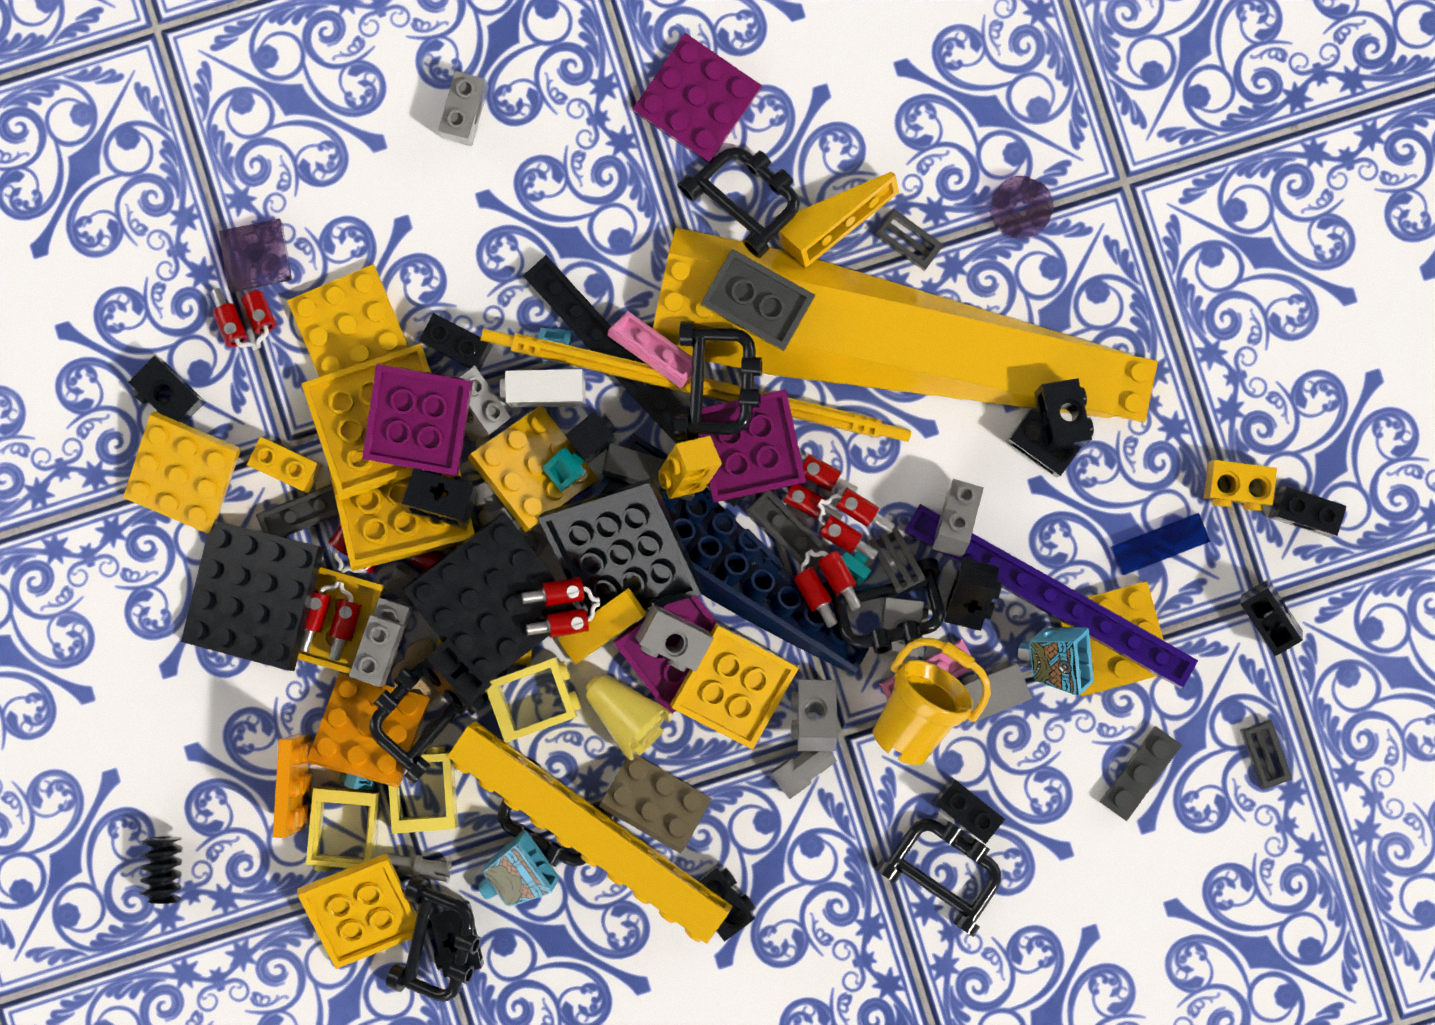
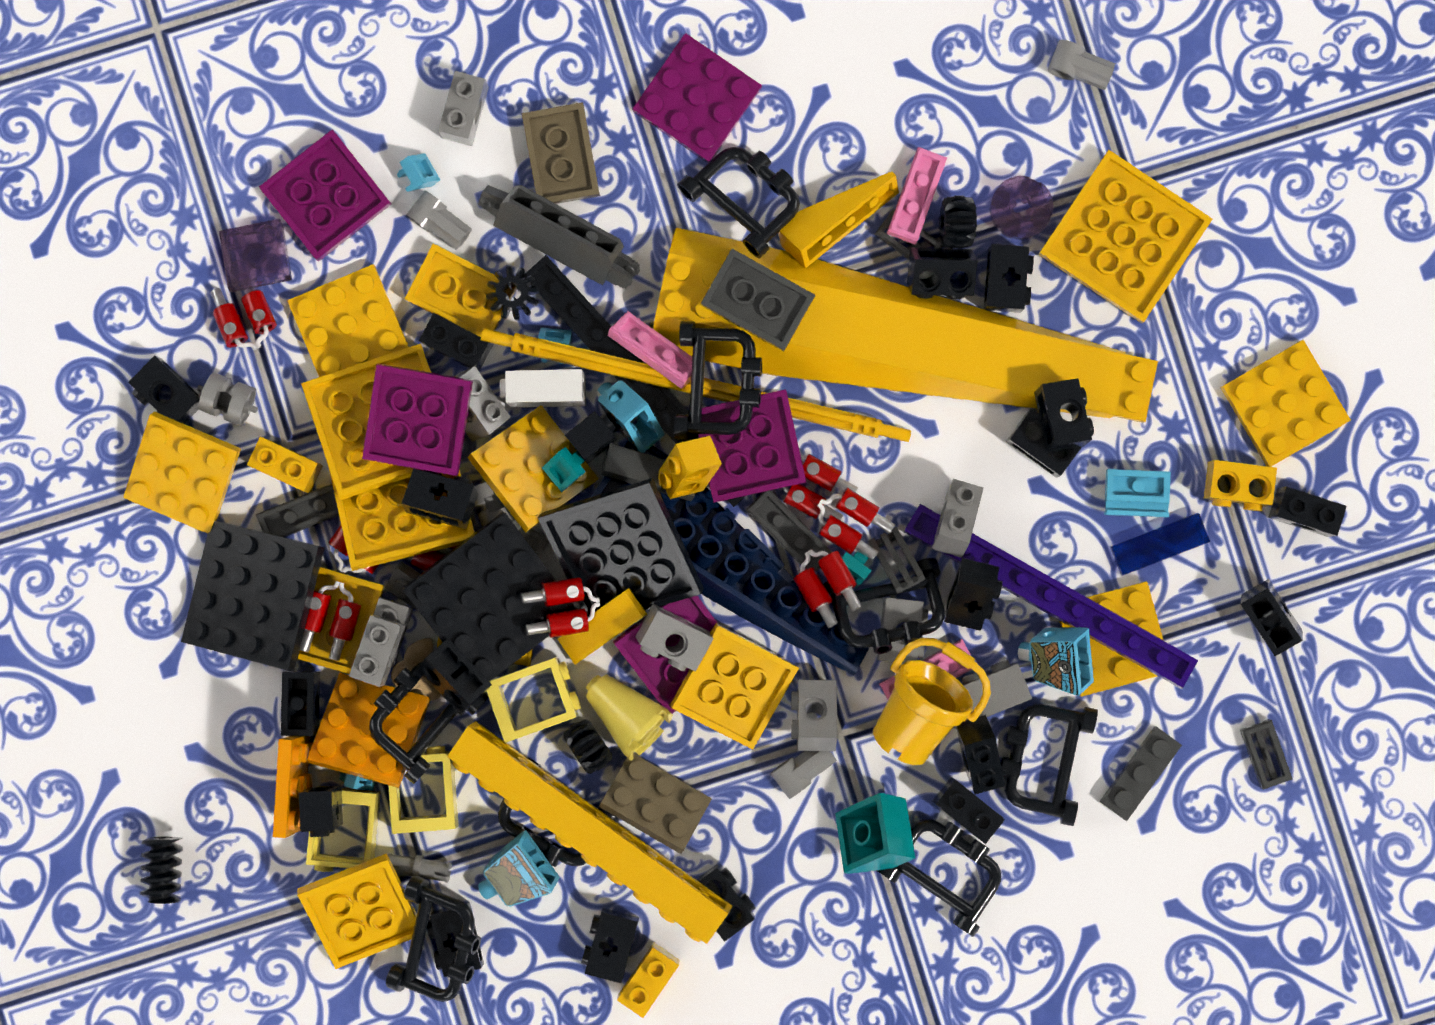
none -> light grey wheel [197,372,258,426]
none -> magenta plate [259,129,392,262]
none -> black brick [281,671,320,736]
none -> black brick [299,786,343,837]
none -> medium azure tile [397,153,440,192]
none -> yellow plate [404,244,517,337]
none -> light grey piece [406,190,472,250]
none -> dark grey hinge [478,185,640,289]
none -> black gear [486,266,540,321]
none -> dark tan plate [522,102,600,204]
none -> black gear [564,719,612,774]
none -> black brick [581,908,639,984]
none -> medium azure torso [597,380,665,453]
none -> yellow brick [617,942,680,1018]
none -> teal slope [835,793,916,874]
none -> bright pink tile [886,147,947,245]
none -> black brick [907,248,978,299]
none -> black gear [938,195,977,249]
none -> black brick [956,715,1005,795]
none -> black brick [983,244,1034,313]
none -> black bar [1001,704,1098,826]
none -> yellow plate [1038,150,1213,324]
none -> light grey piece [1048,40,1116,90]
none -> medium azure plate [1104,469,1171,518]
none -> yellow plate [1220,339,1351,467]

